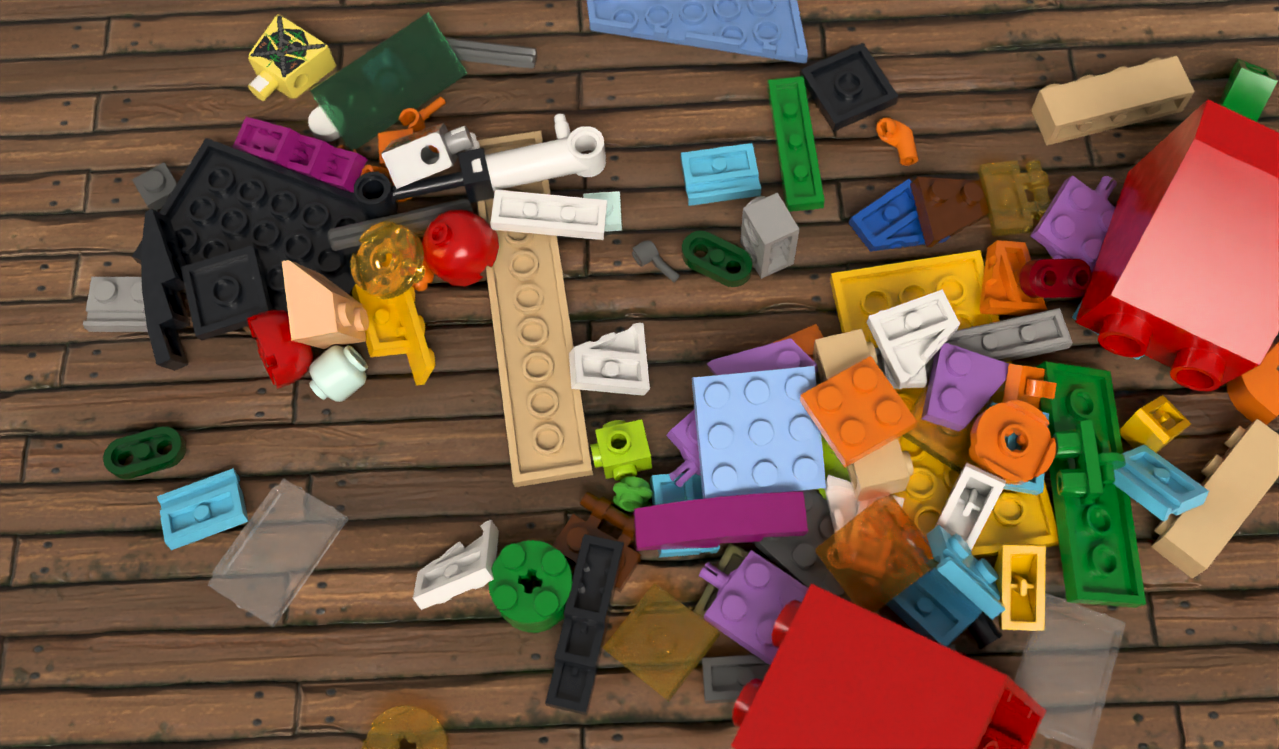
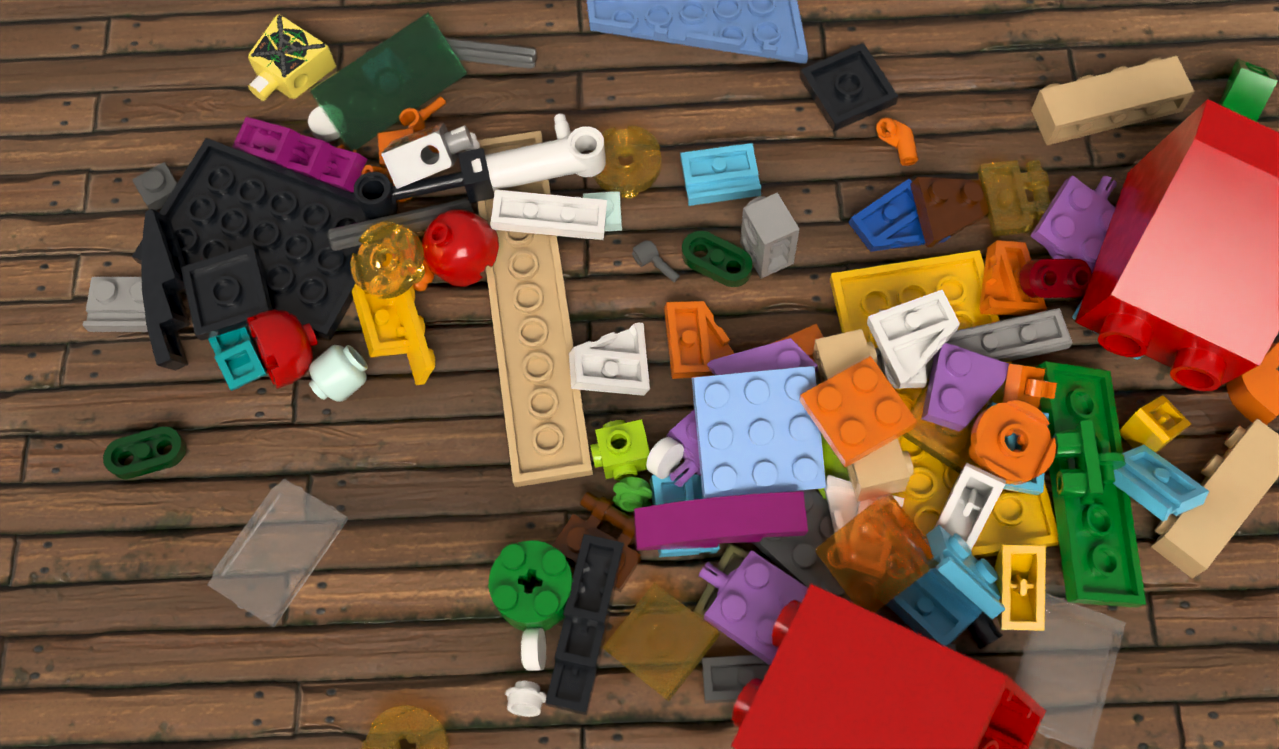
medium azure plate [157,468,249,550] -> none
light nougat slope [282,260,369,349] -> none
white wing [413,520,499,610] -> none
green plate [767,76,825,212] -> none
none -> teal slope [208,327,267,391]
none -> white plate [505,681,547,717]
none -> white tile [521,628,546,671]
none -> clear yellow plate [590,125,662,199]
none -> white tile [646,437,684,479]
none -> orange wing [664,301,735,379]

